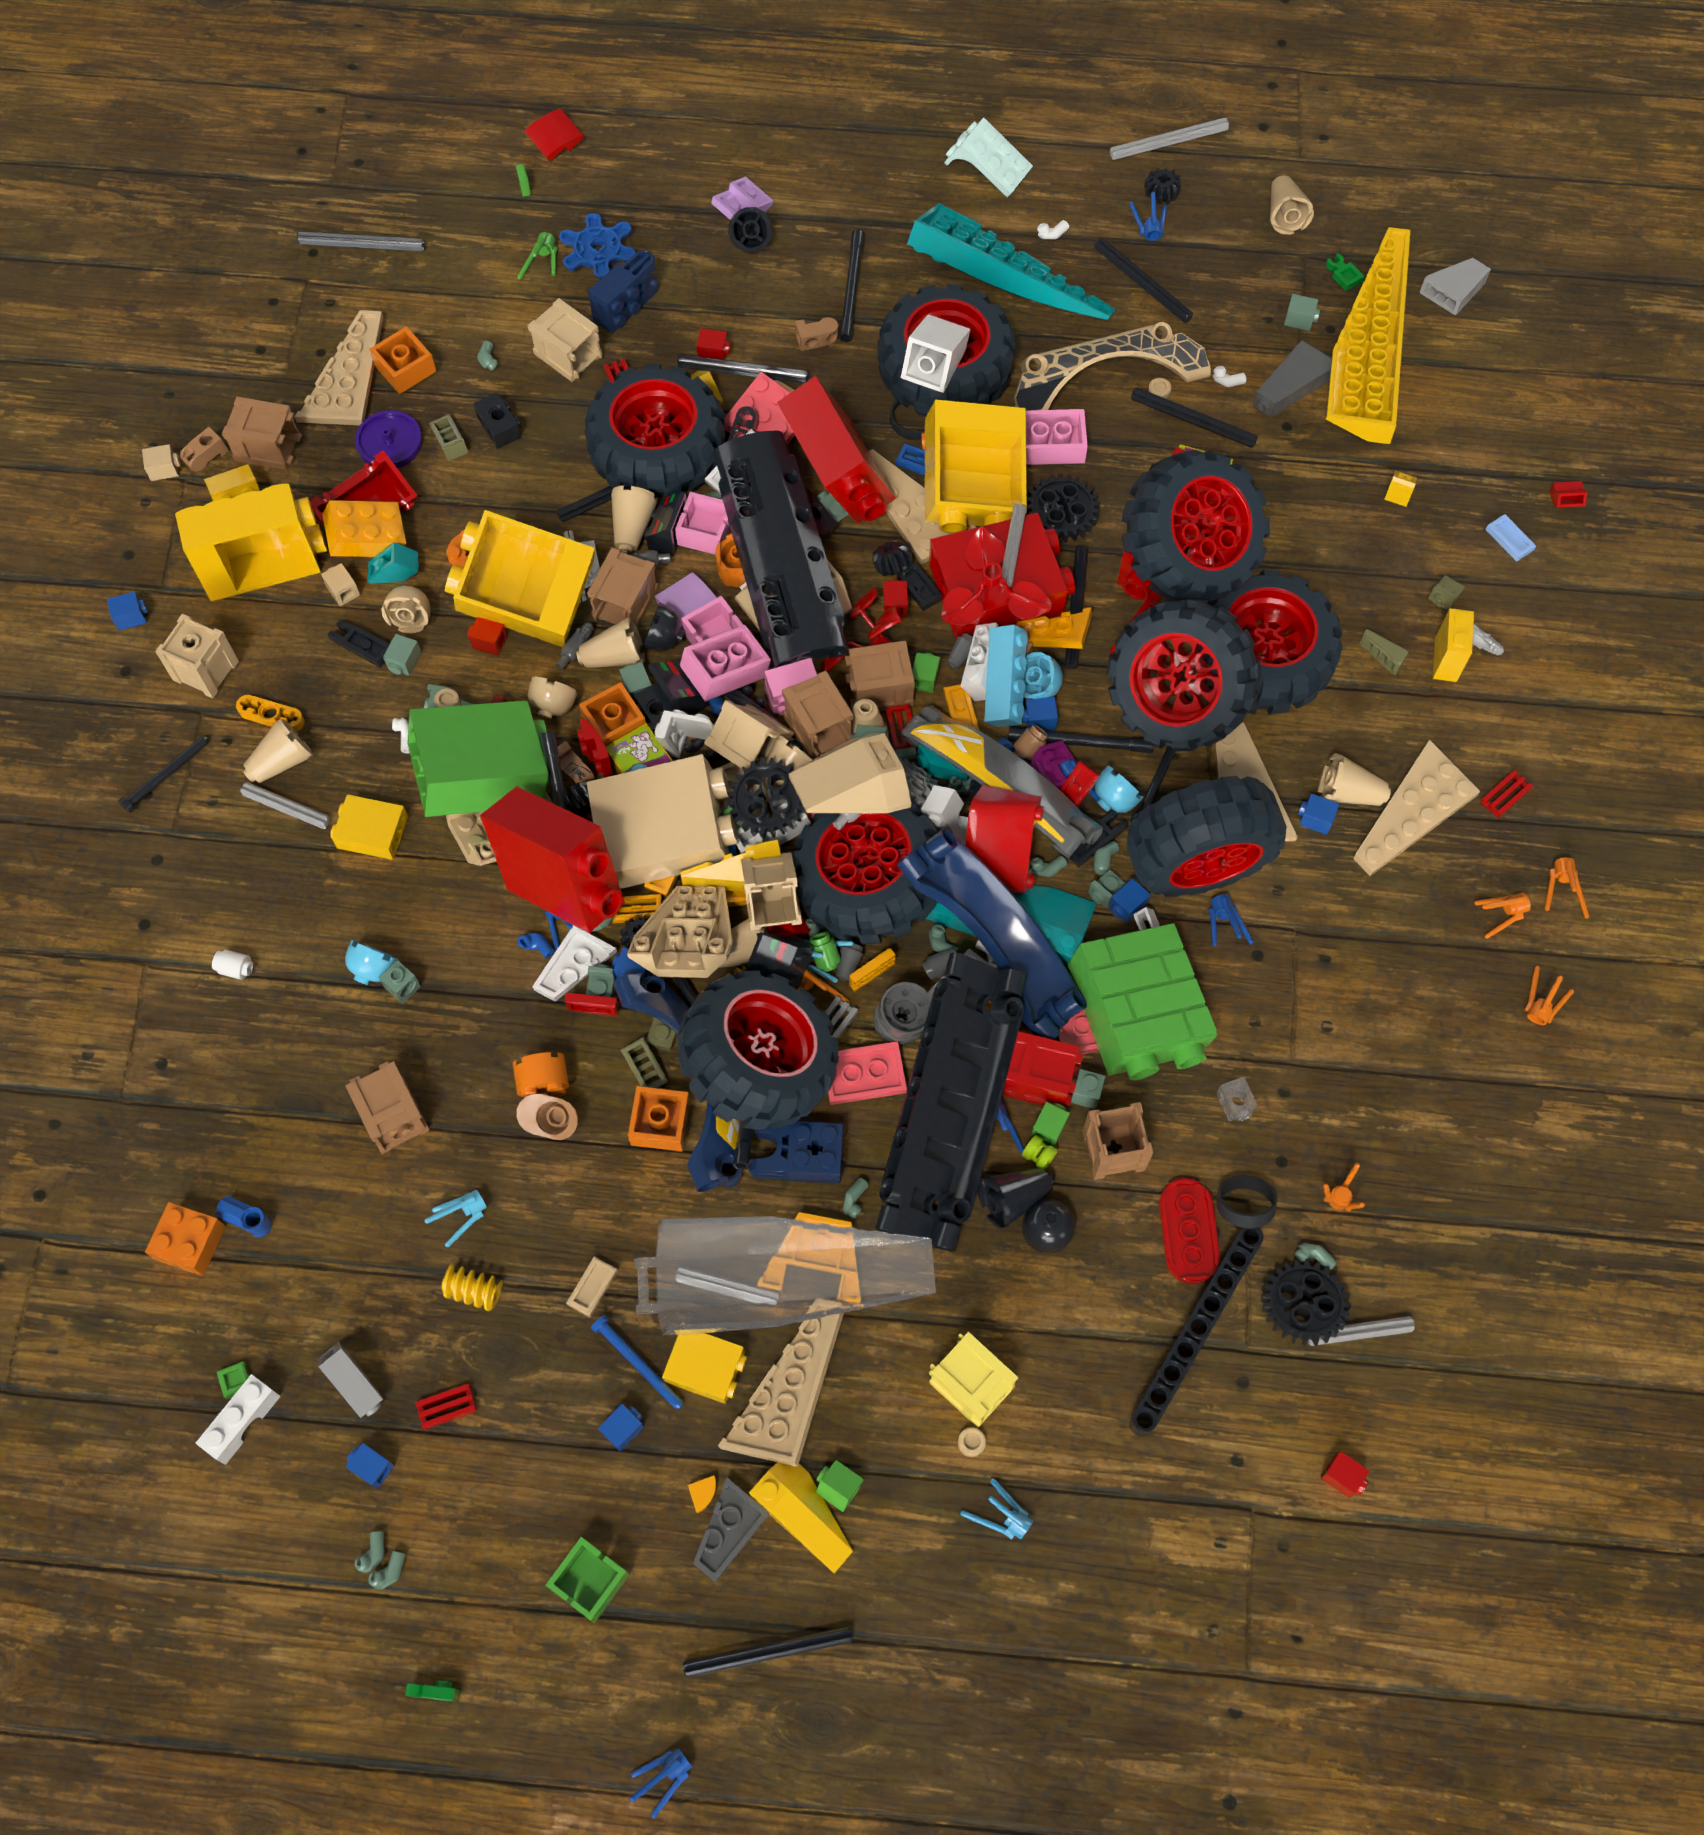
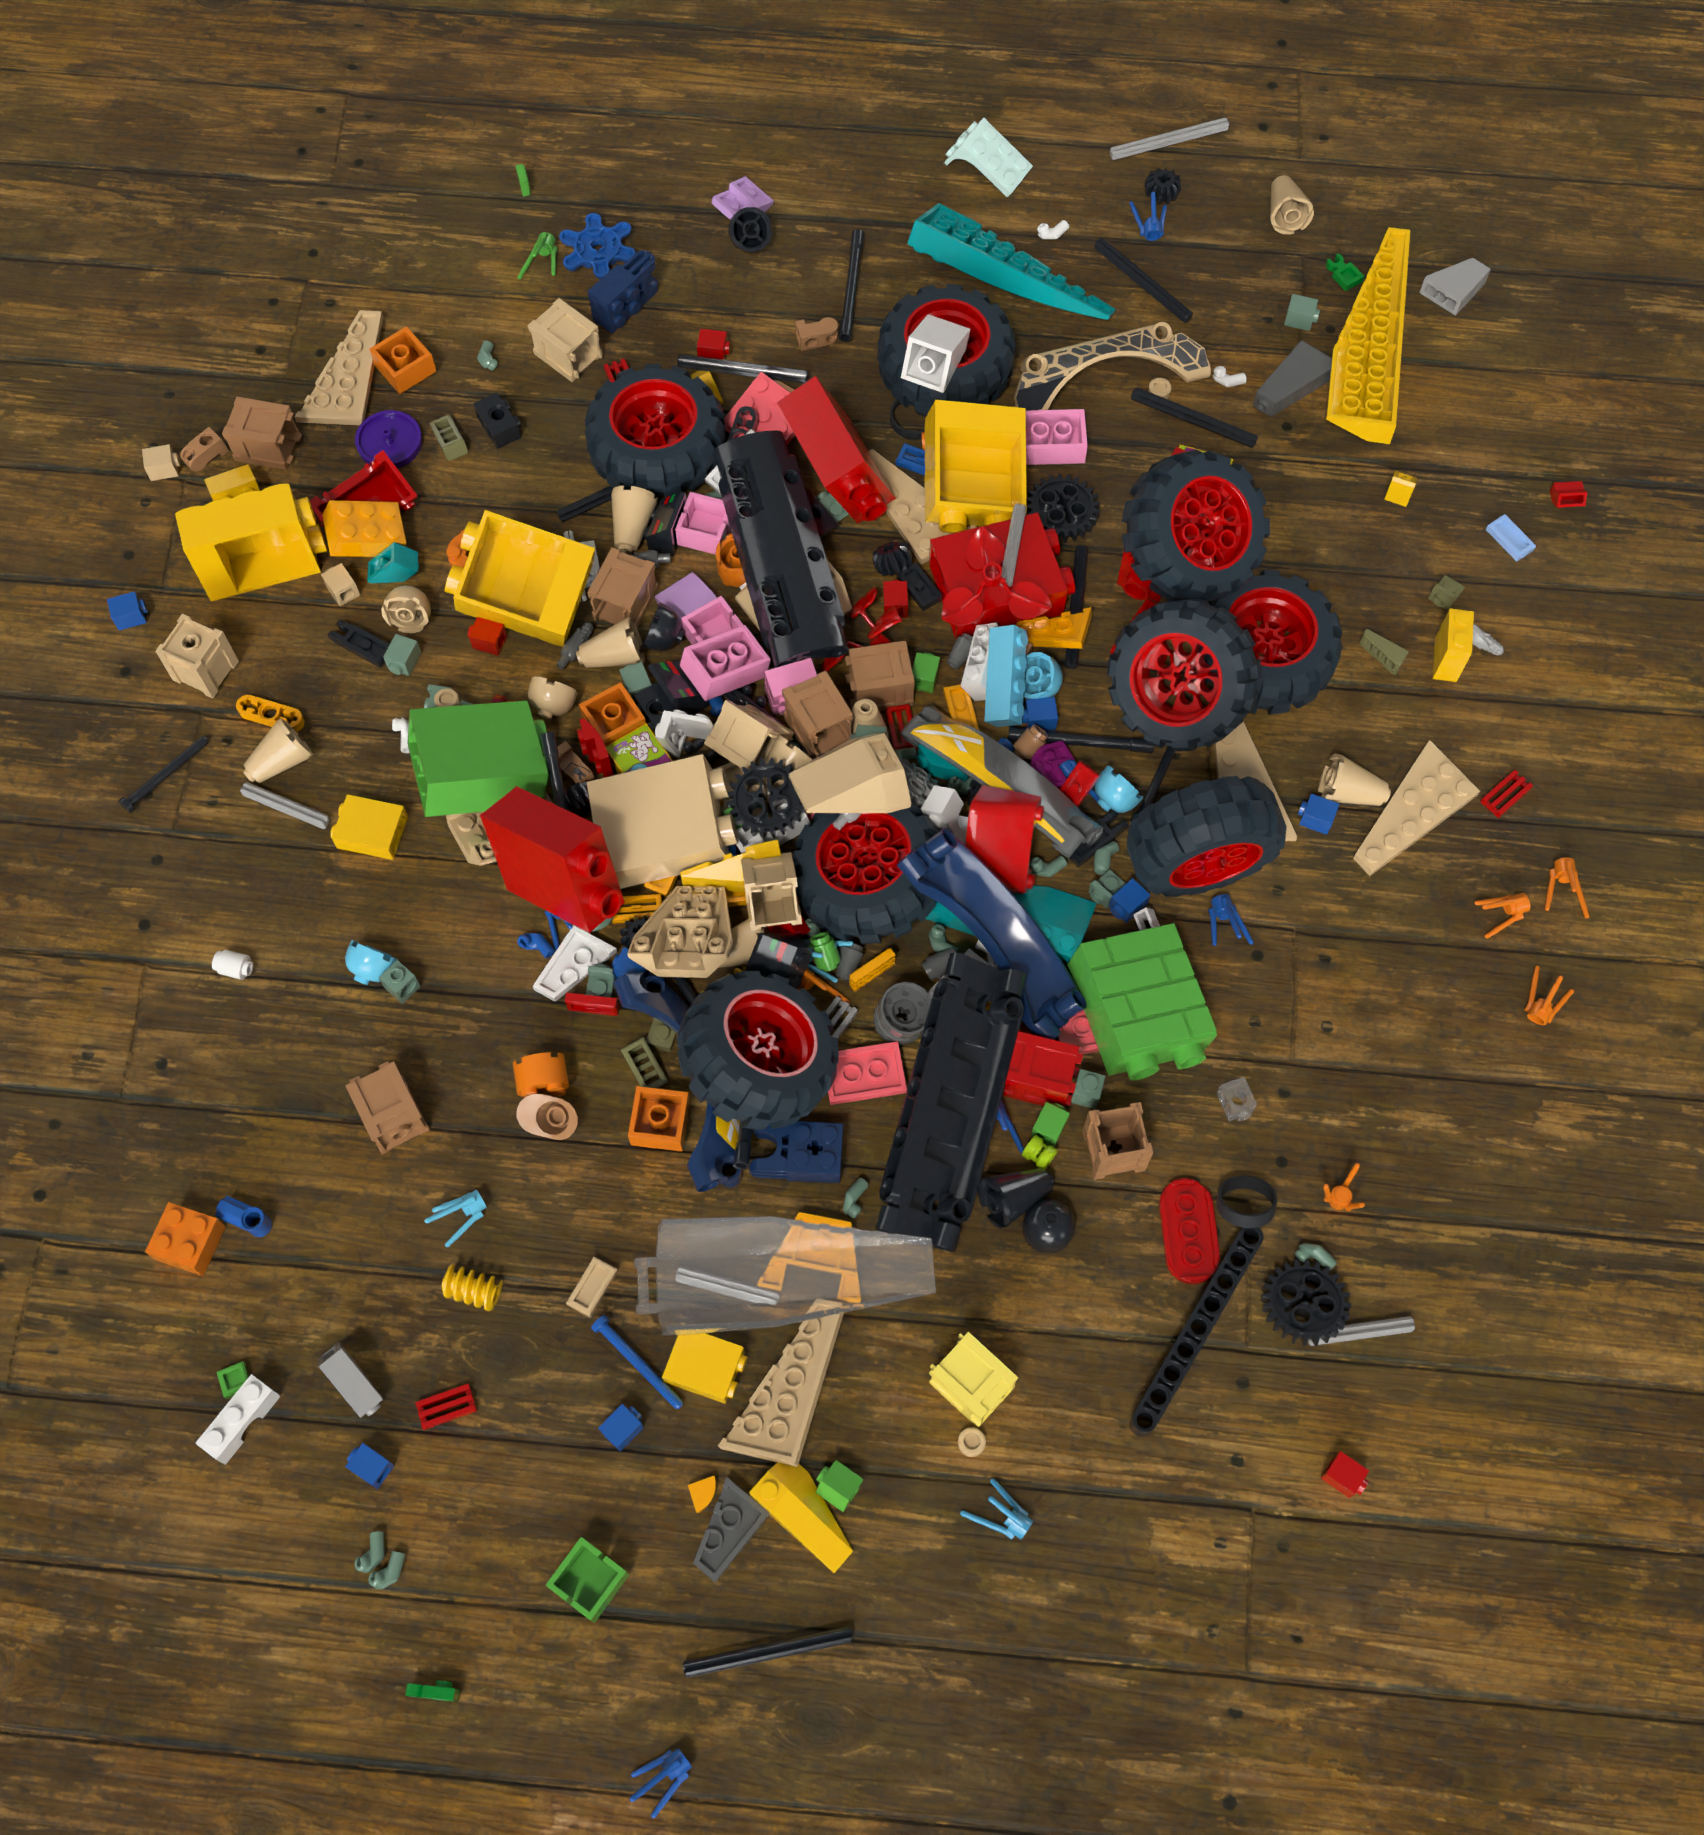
axle [297,231,425,252] -> none
red slope [524,109,584,161] -> none

